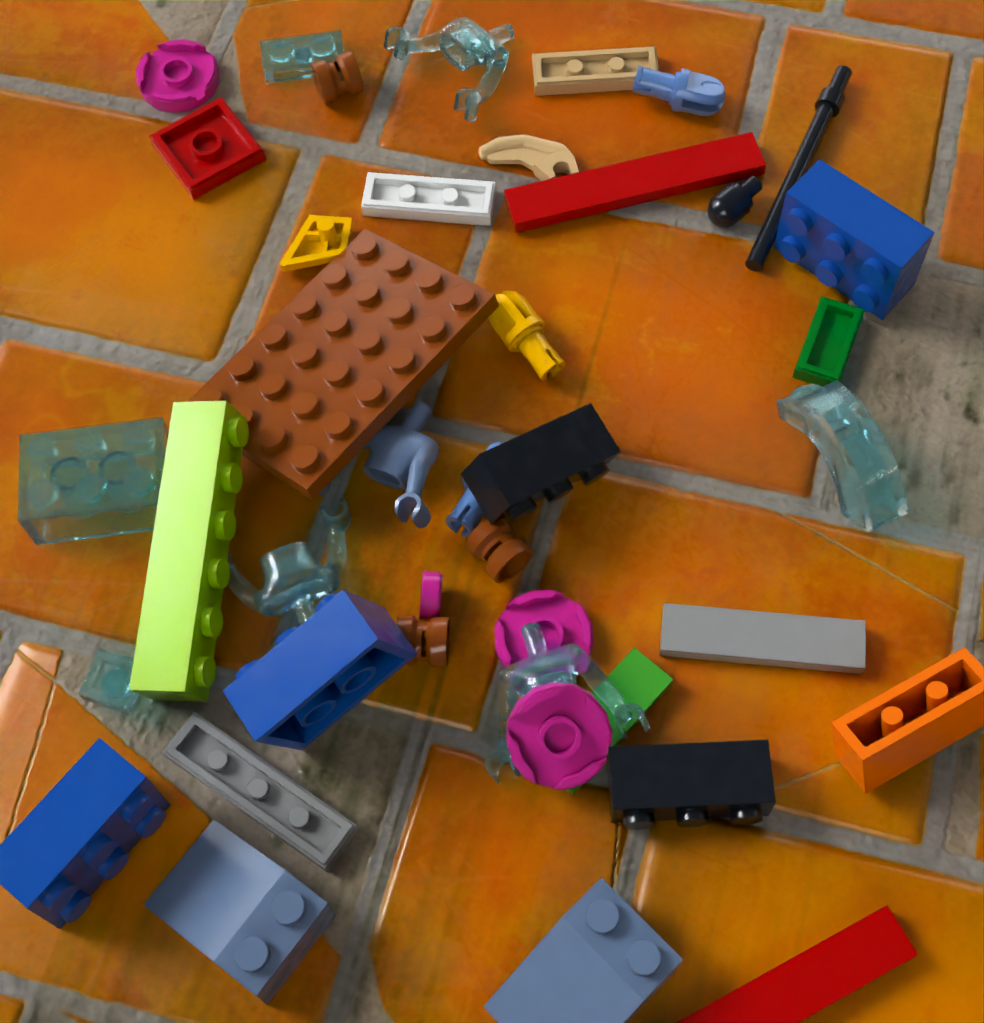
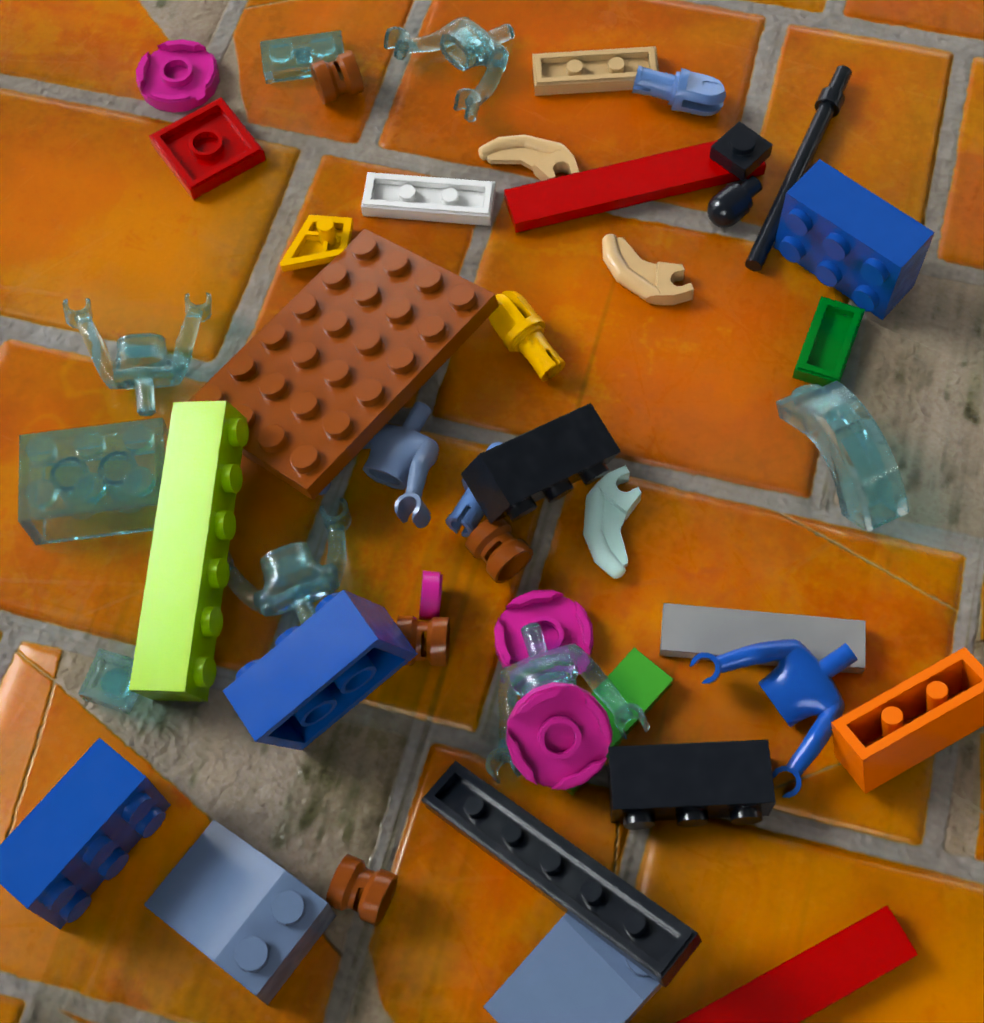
light grey tile [162,712,359,873] -> none
none -> clear light blue piece [62,292,212,416]
none -> dark orange wheel [326,854,398,926]
none -> black tile [421,761,702,988]
none -> light aqua piece [583,465,642,579]
none -> tan piece [602,234,694,305]
none -> blue piece [690,639,858,798]
none -> black plate [709,121,773,181]

